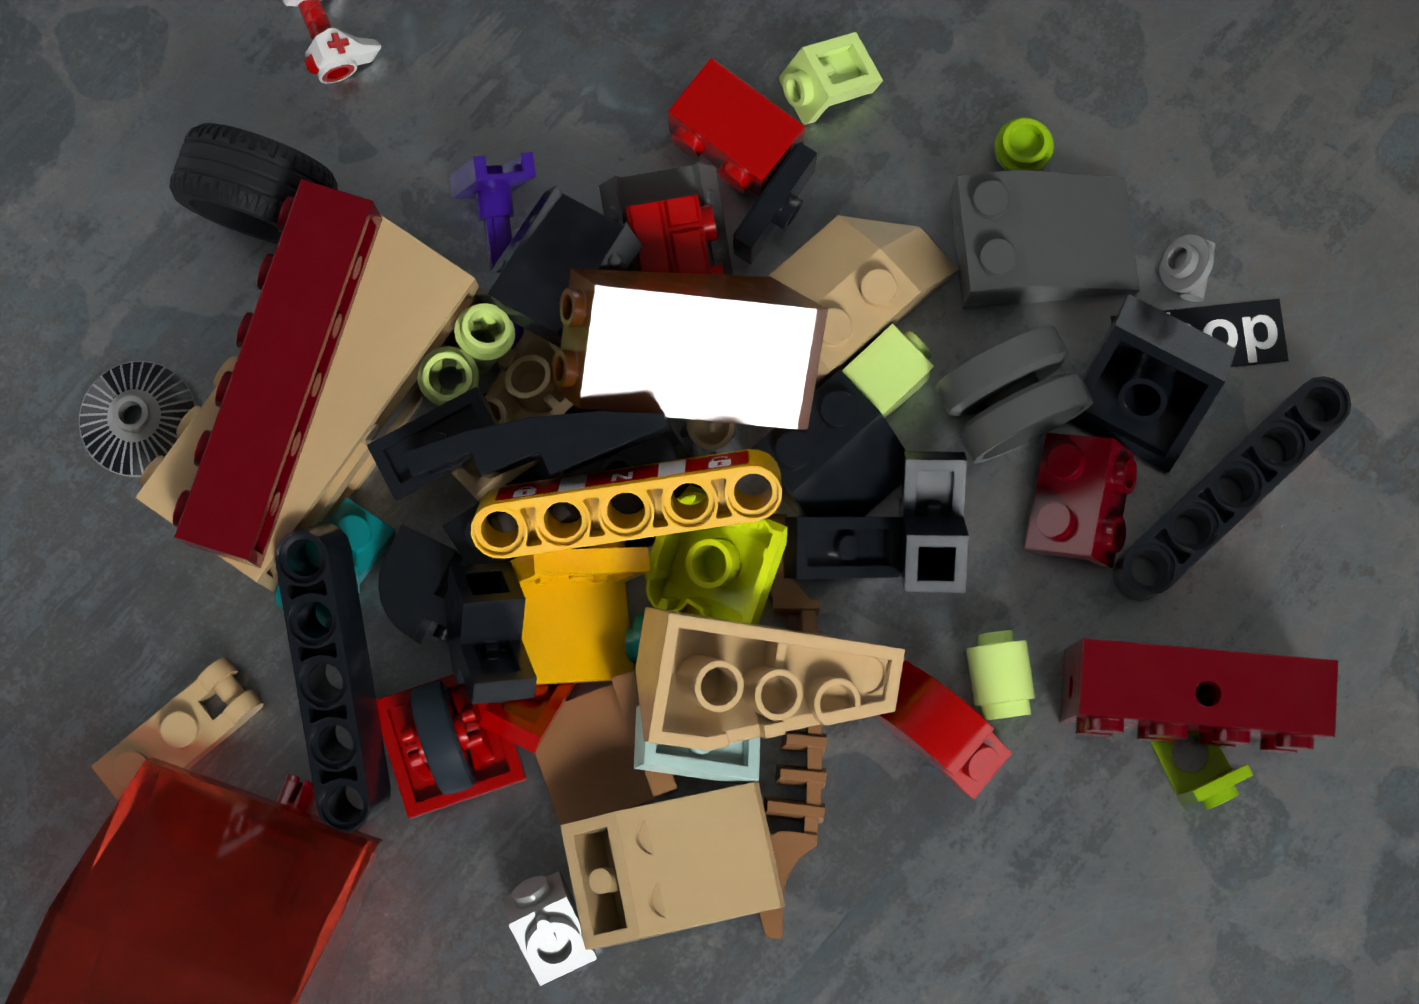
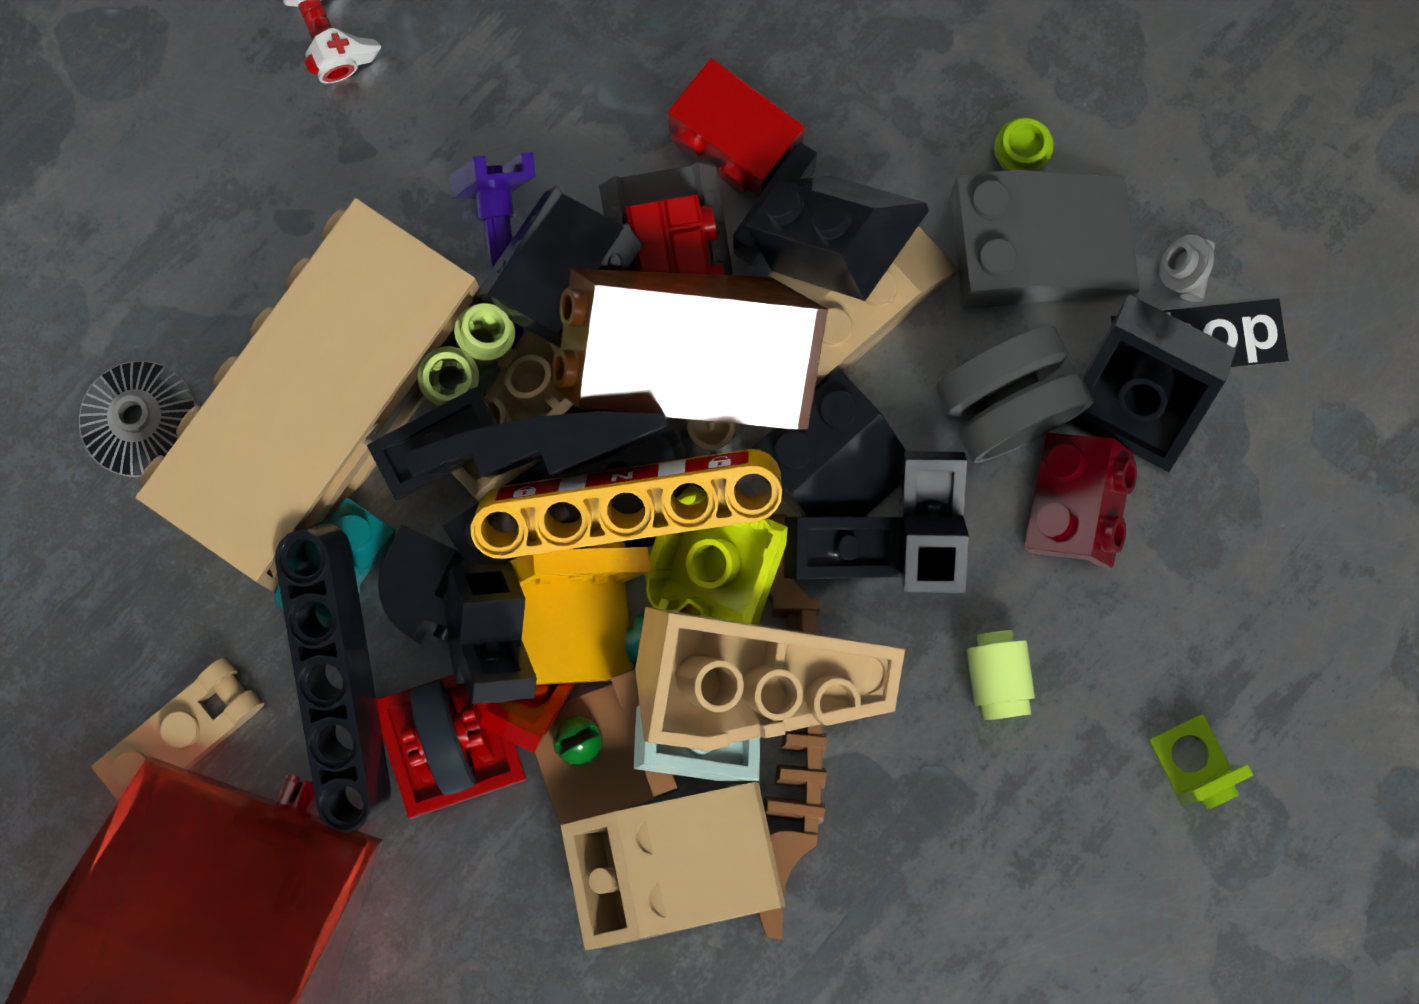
black tyre [169,123,338,244] -> none
dark red brick [172,179,382,568] -> none
brick [503,871,597,986] -> none
yellowish green bracket [779,32,883,125] -> none
yellowish green brick [842,323,935,419] -> none
red brick [876,660,1012,800] -> none
dark red brick [1059,638,1338,753] -> none
black beam [1112,376,1351,602] -> none
none -> green hinge [553,715,603,766]
none -> black slope [746,176,929,301]

